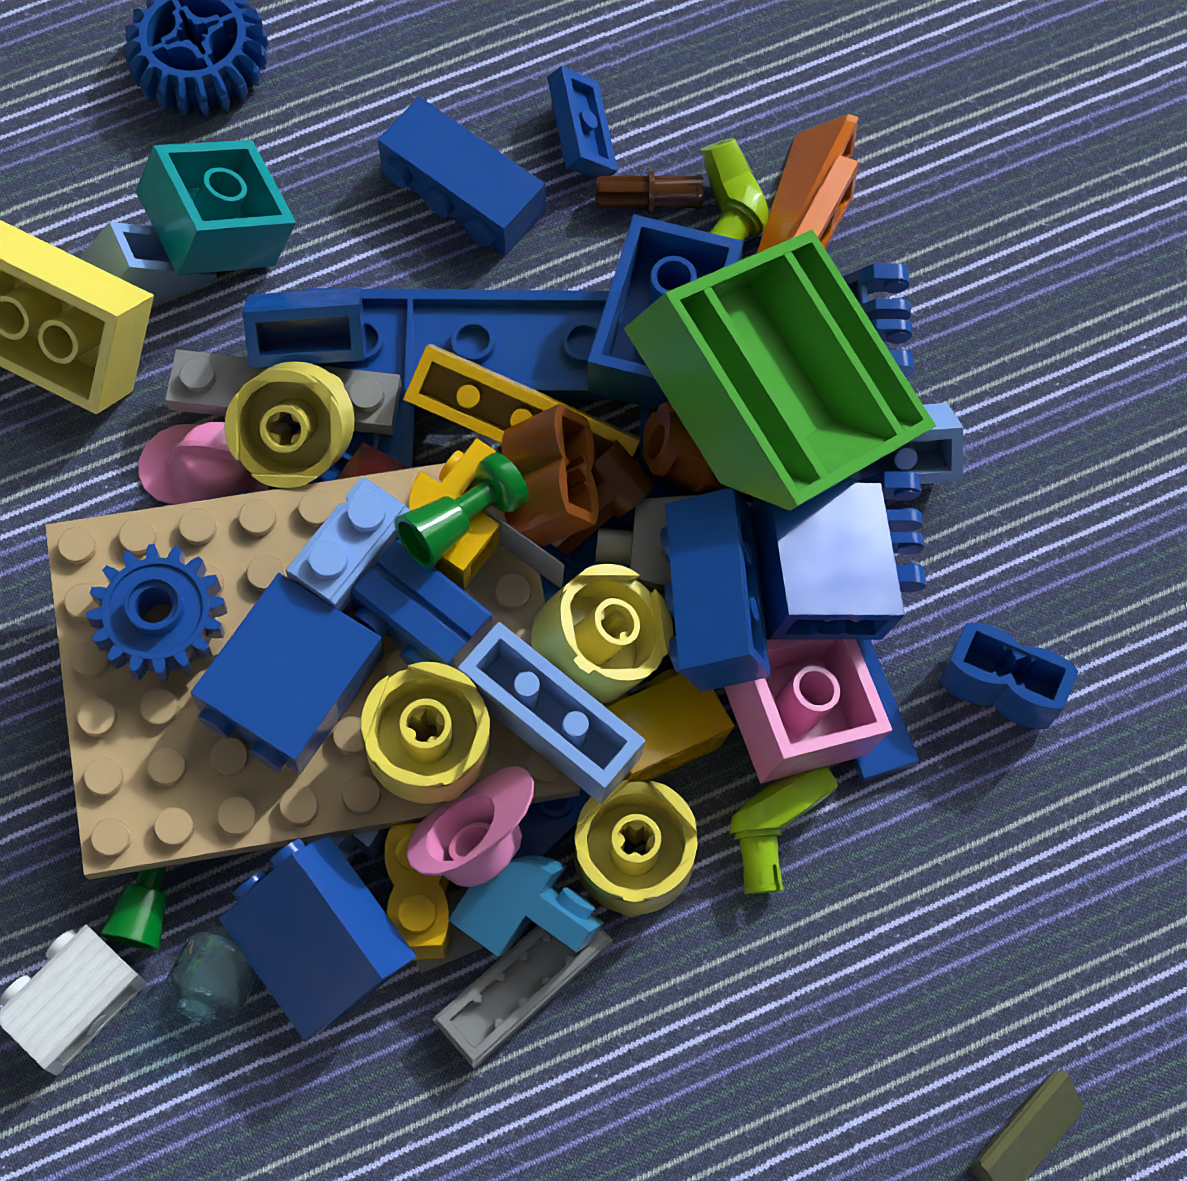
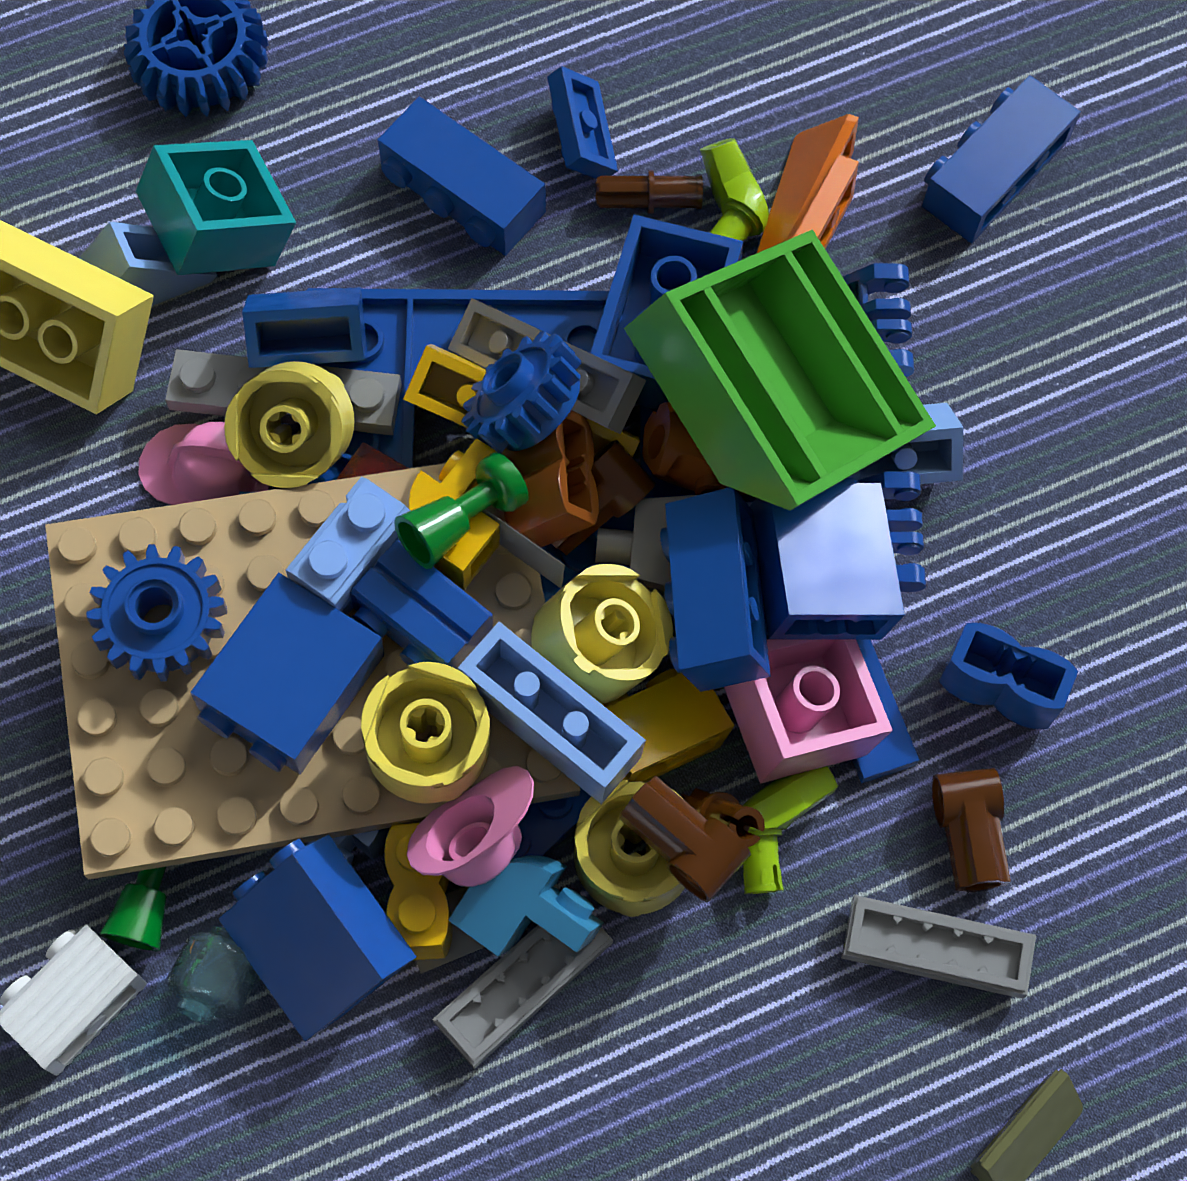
none -> light grey plate [448,298,646,434]
none -> blue gear [461,331,582,453]
none -> reddish brown piece [620,776,751,902]
none -> reddish brown axle [681,788,765,847]
none -> light grey plate [841,895,1036,999]
none -> brick [922,75,1081,244]
none -> reddish brown piece [932,768,1011,893]

